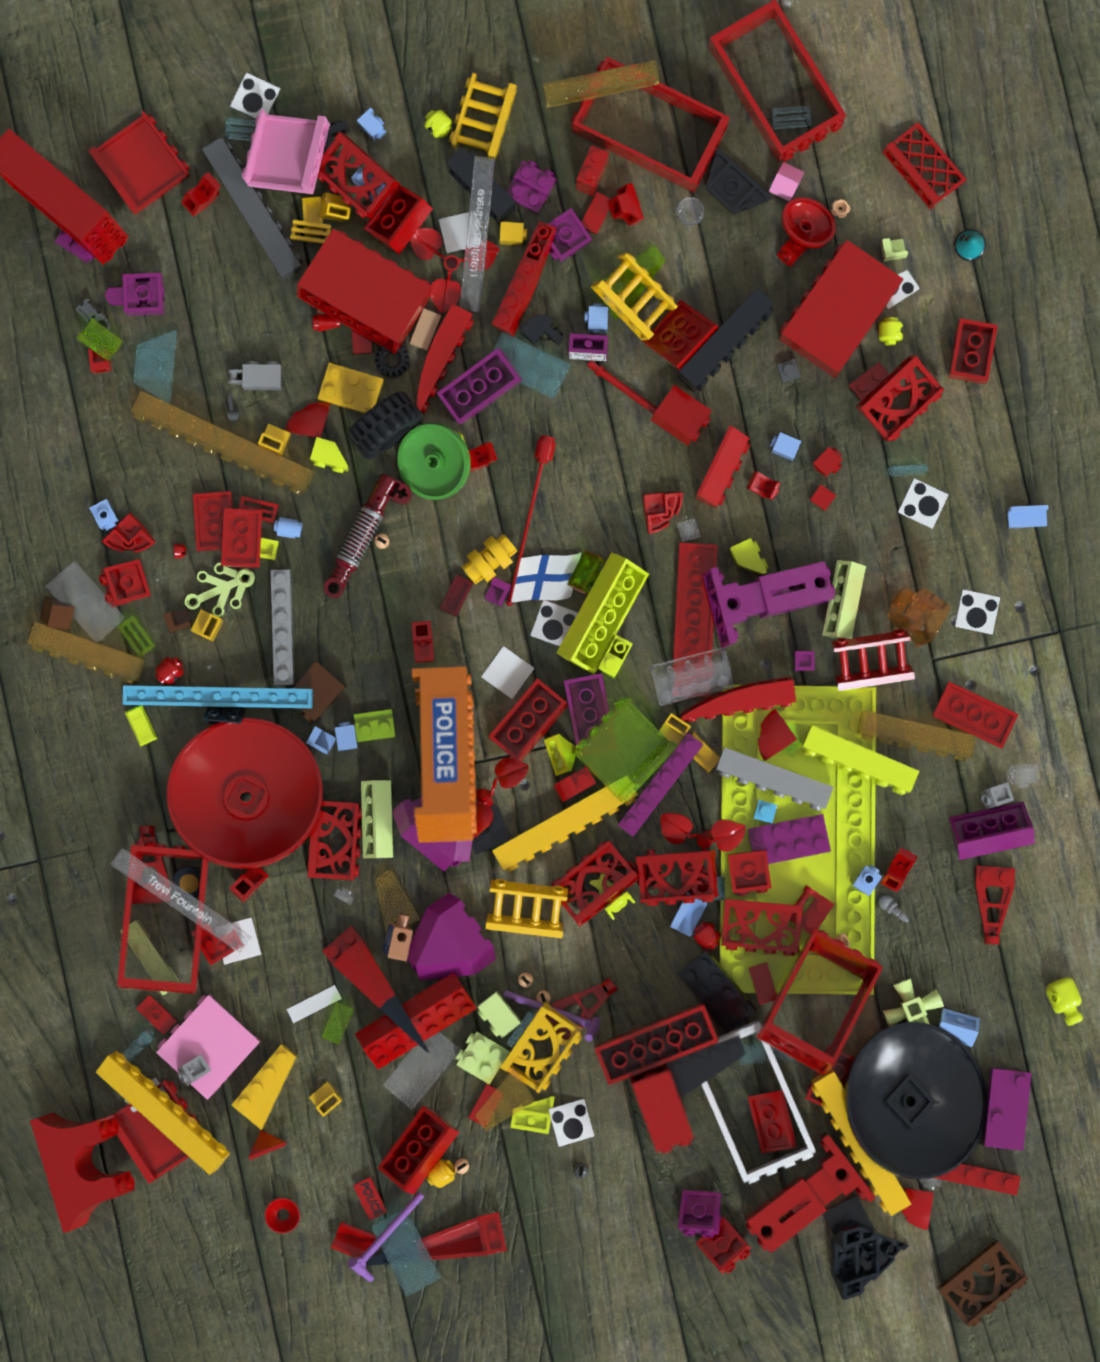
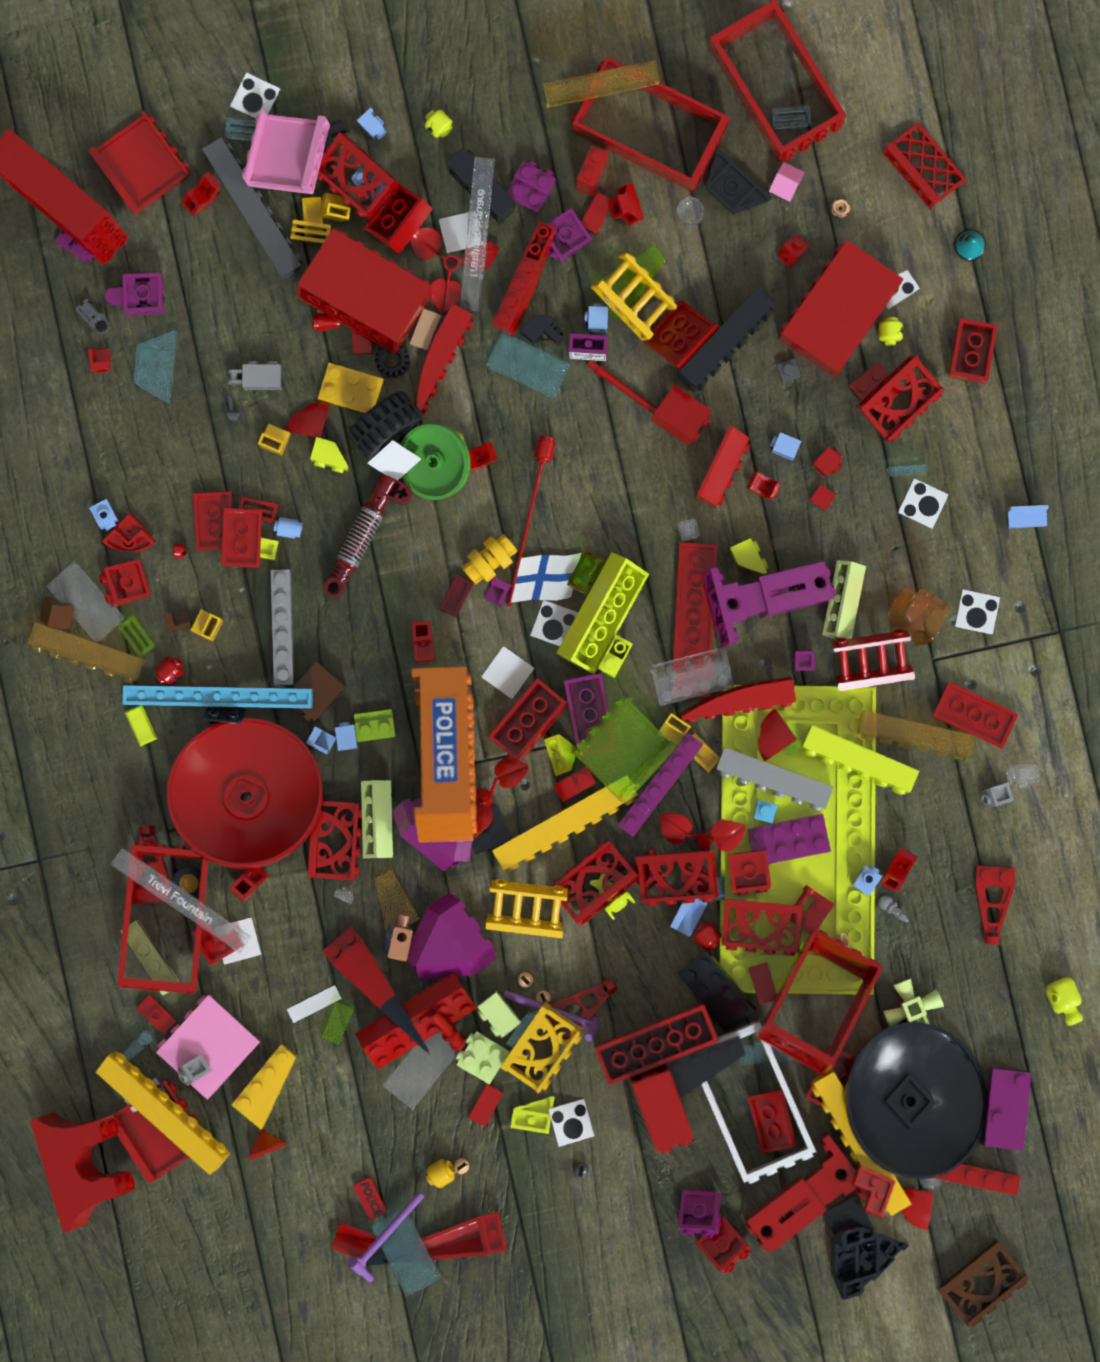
clear neon green panel [77,318,124,361] -> none
clear yellow brick [131,391,315,495] -> none
yellowish green plant [185,563,255,617] -> none
red piece [265,1198,300,1234] -> none
yellow piece [309,1081,343,1117] -> none
light nougat hinge [374,533,390,549] -> none
red brick [378,1105,459,1195] -> none
magenta brick [437,348,524,424] -> none
yellow fence [449,73,517,161] -> none
clear yellow wing [475,1067,535,1132] -> none
yellow brick [500,222,527,246] -> none
red brick [642,492,683,534] -> none
red dish [781,198,836,248] -> none
yellowish green panel [880,238,908,261] -> none
light blue panel [939,1008,980,1047] -> none
magenta slope [949,802,1035,860] -> none
none -> white sticker [368,440,421,481]
none -> red pin [426,1007,466,1051]
none -> red plate [852,1166,896,1218]

